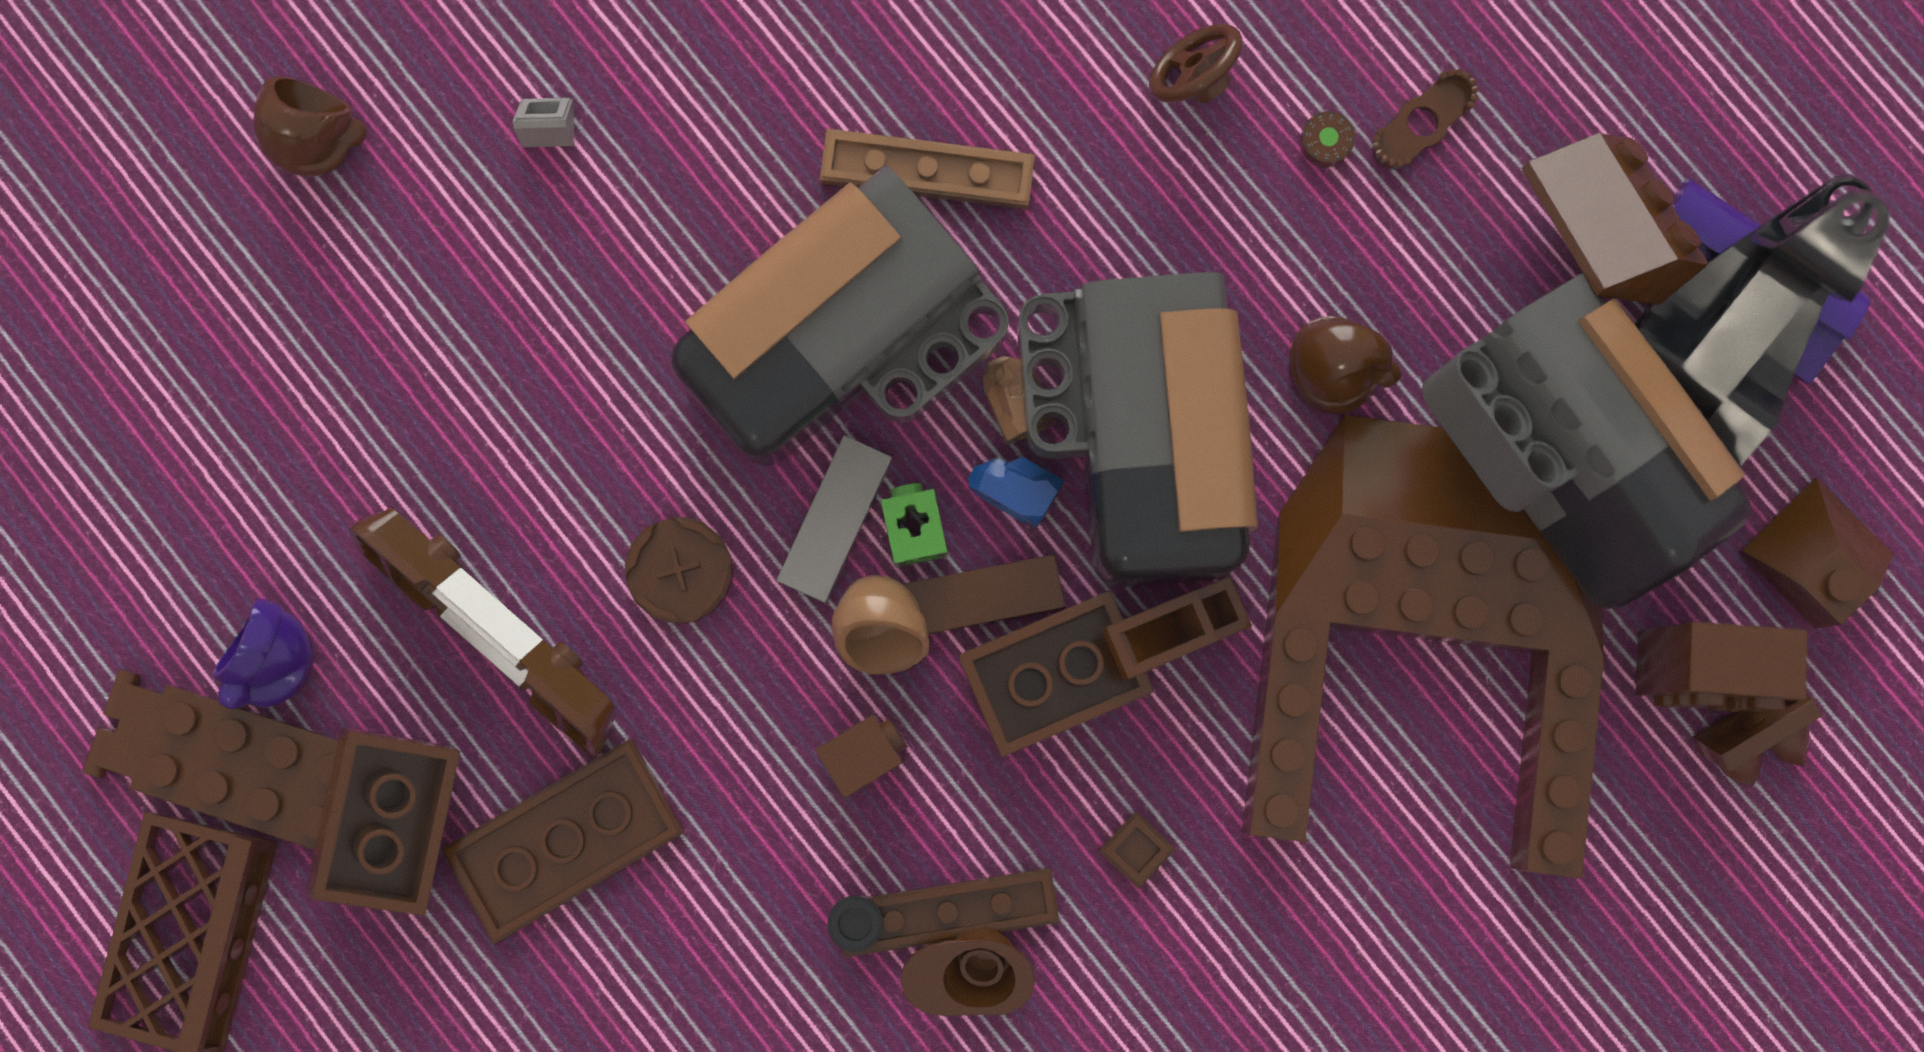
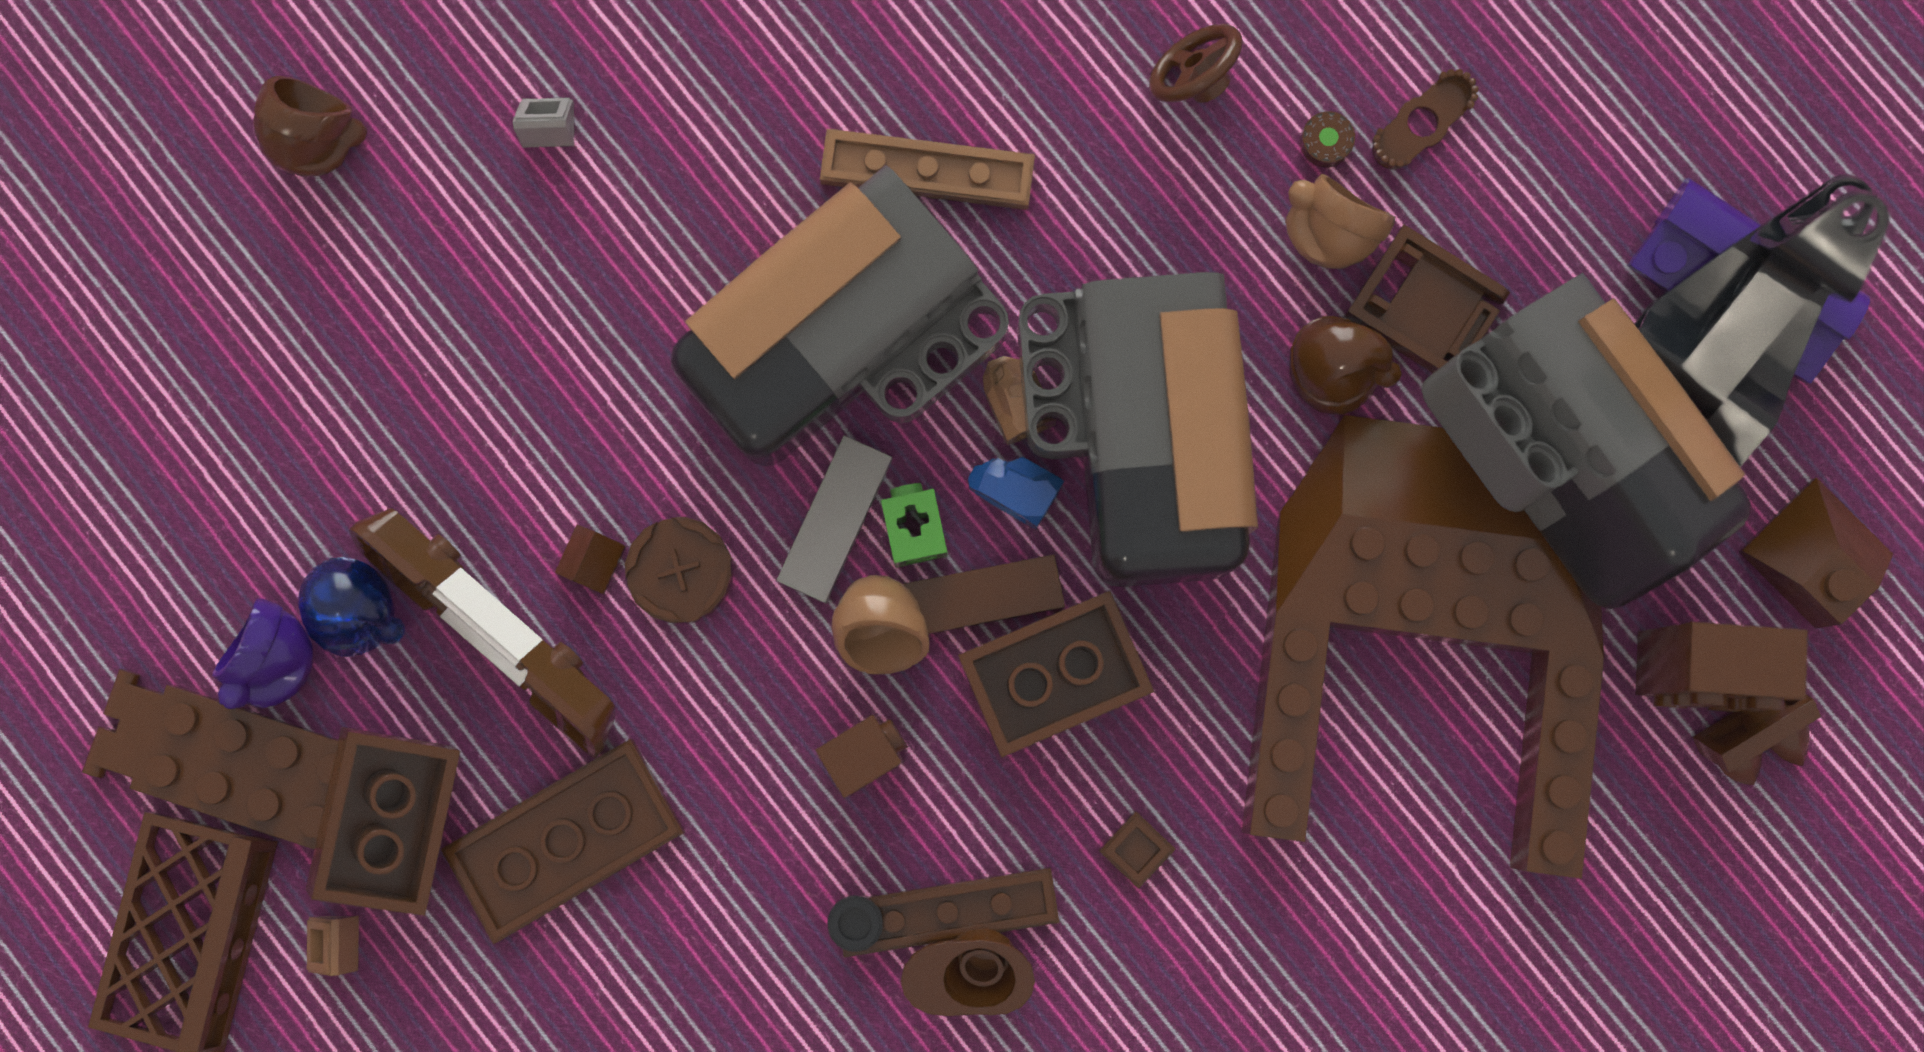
reddish brown slope [1101,576,1252,681] -> none
slope [1521,133,1709,305] -> none
none -> clear blue piece [298,557,406,657]
none -> medium nougat slope [307,916,359,976]
none -> reddish brown slope [554,524,626,594]
none -> medium nougat piece [1285,174,1396,269]
none -> reddish brown container [1344,224,1510,373]

